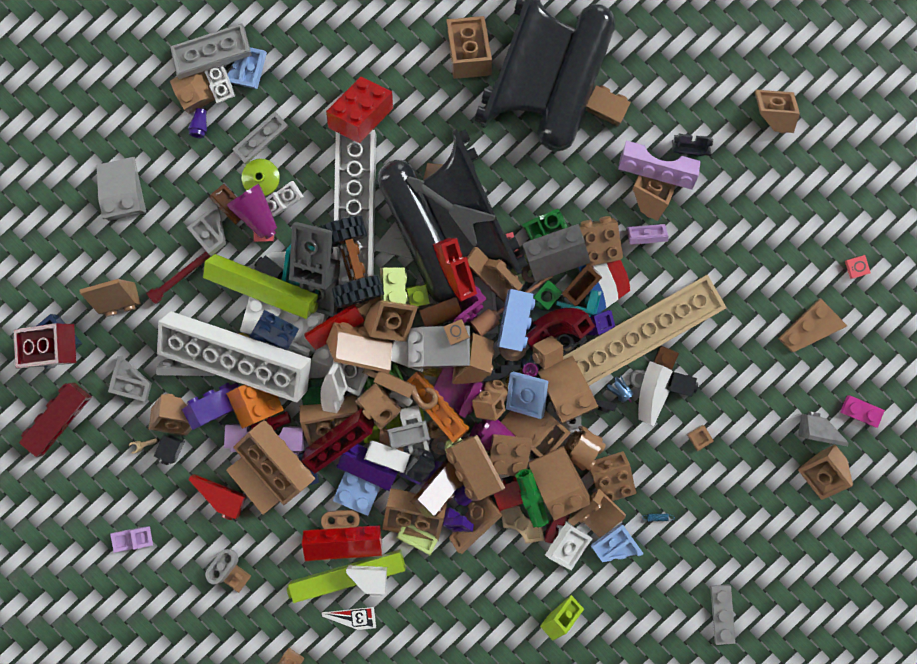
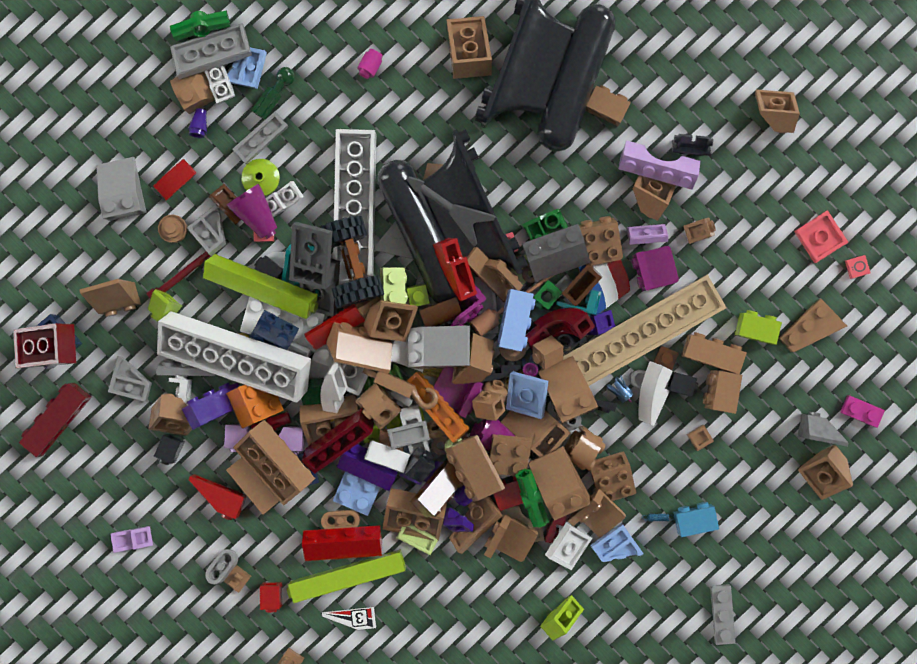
tan hand [129,438,158,454] -> none
red brick [326,77,393,144] -> none
white slope [346,565,387,597] -> none
medium nougat tile [444,319,470,346] -> none
none -> lime slope [148,289,182,322]
none -> red slope [153,159,197,201]
none -> medium nougat plate [158,214,188,243]
none -> white bracket [169,375,192,403]
none -> green piece [170,10,231,41]
none -> dark green piece [251,67,295,120]
none -> red brick [260,582,282,613]
none -> dark pink brick [357,49,383,79]
none -> medium nougat bracket [484,515,538,562]
none -> magenta bracket [631,246,679,292]
none -> dark azure brick [673,502,719,537]
none -> medium nougat brick [681,332,747,374]
none -> medium nougat bracket [683,218,716,244]
none -> medium nougat brick [703,370,743,414]
none -> lime brick [735,310,782,345]
none -> coral tile [794,210,848,263]

